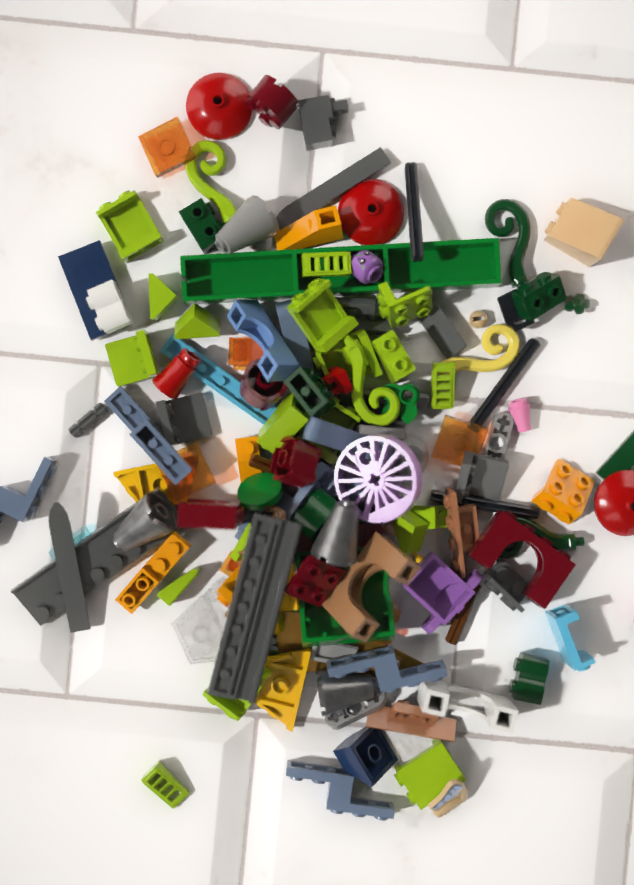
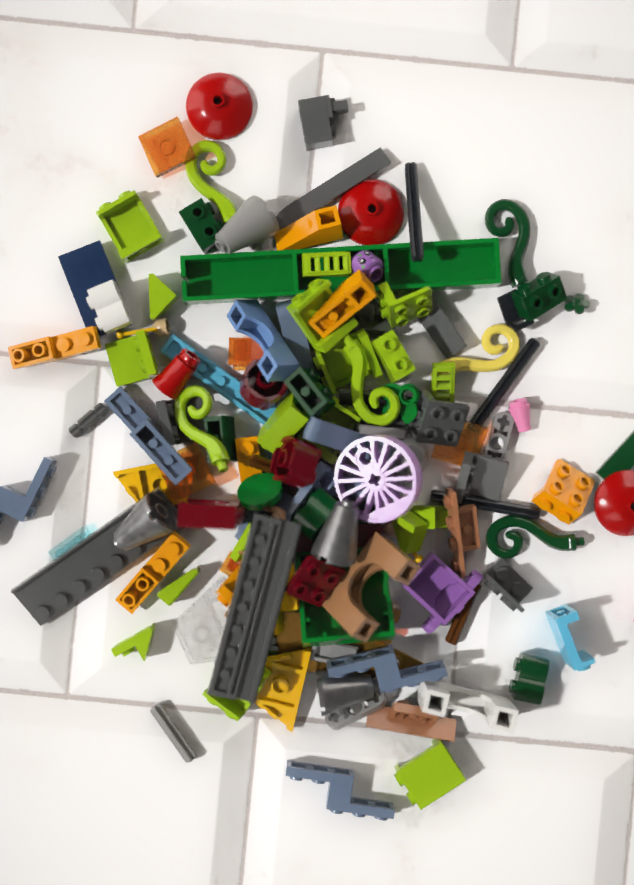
dark grey piece [48,502,91,633] -> none
lime slope [141,761,190,809] -> none
lime slope [174,303,220,339] -> none
dark red brick [244,75,299,130] -> none
red tile [322,366,353,395] -> none
dark blue slope [333,727,398,787] -> none
tan arm [428,779,468,818] -> none
dark red arch [467,510,576,609] -> none
tan hinge [469,310,488,329] -> none
tan slope [543,197,624,267] -> none
none -> light orange slope [8,326,102,369]
none -> lime slope [111,623,156,661]
none -> hinge [116,318,170,339]
none -> light grey axle [150,703,197,763]
none -> lime plant [174,385,230,473]
none -> dark green brick [203,415,237,463]
none -> light orange slope [308,269,377,339]
none -> dark grey bracket [407,389,470,447]

